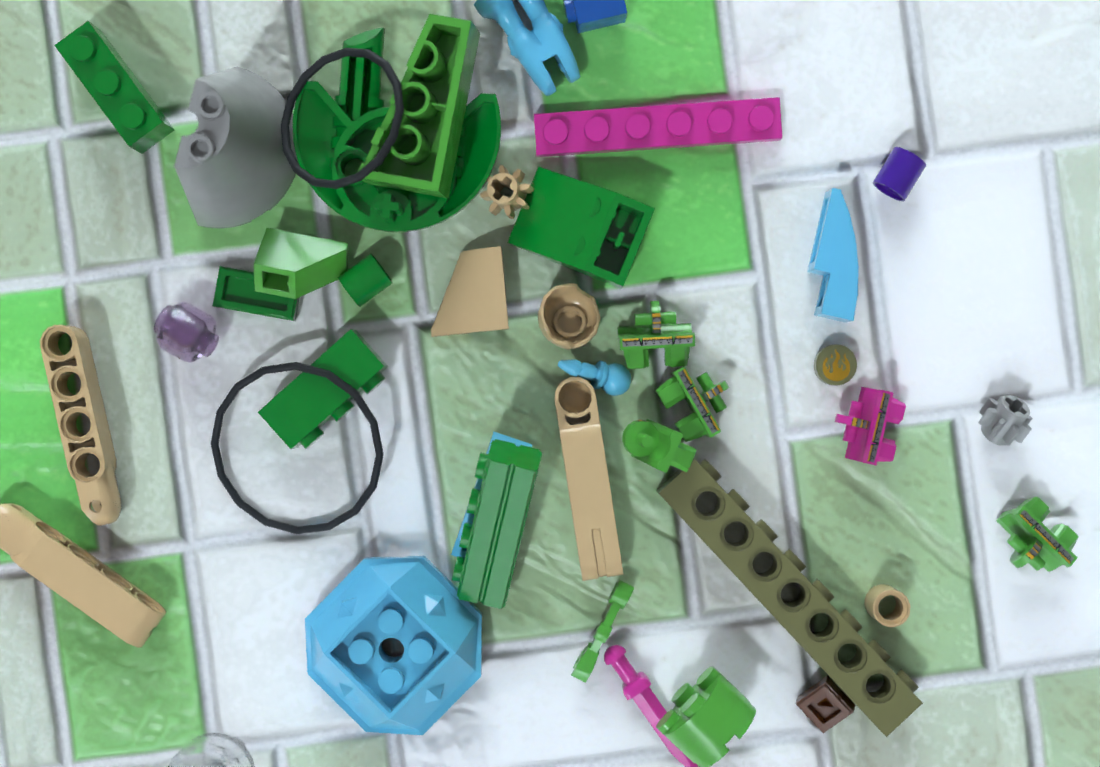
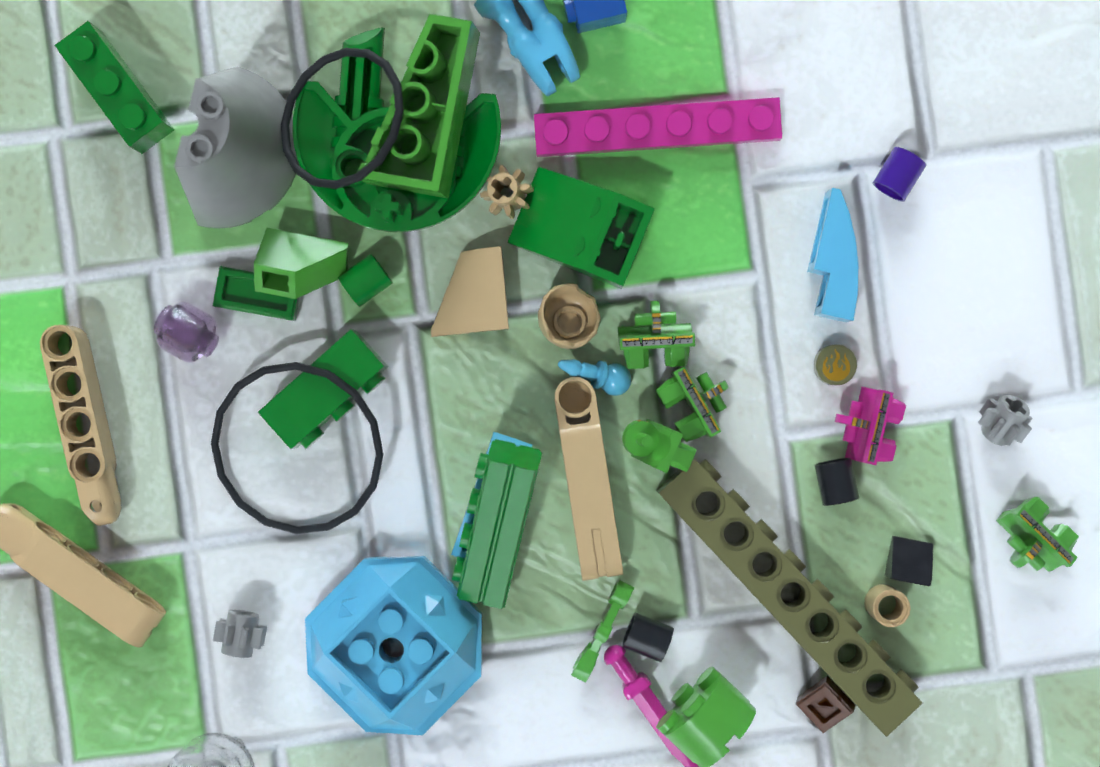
none -> light grey gear [213,610,267,658]
none -> black beam [622,612,674,663]
none -> black beam [814,457,859,506]
none -> black slope [885,536,933,586]

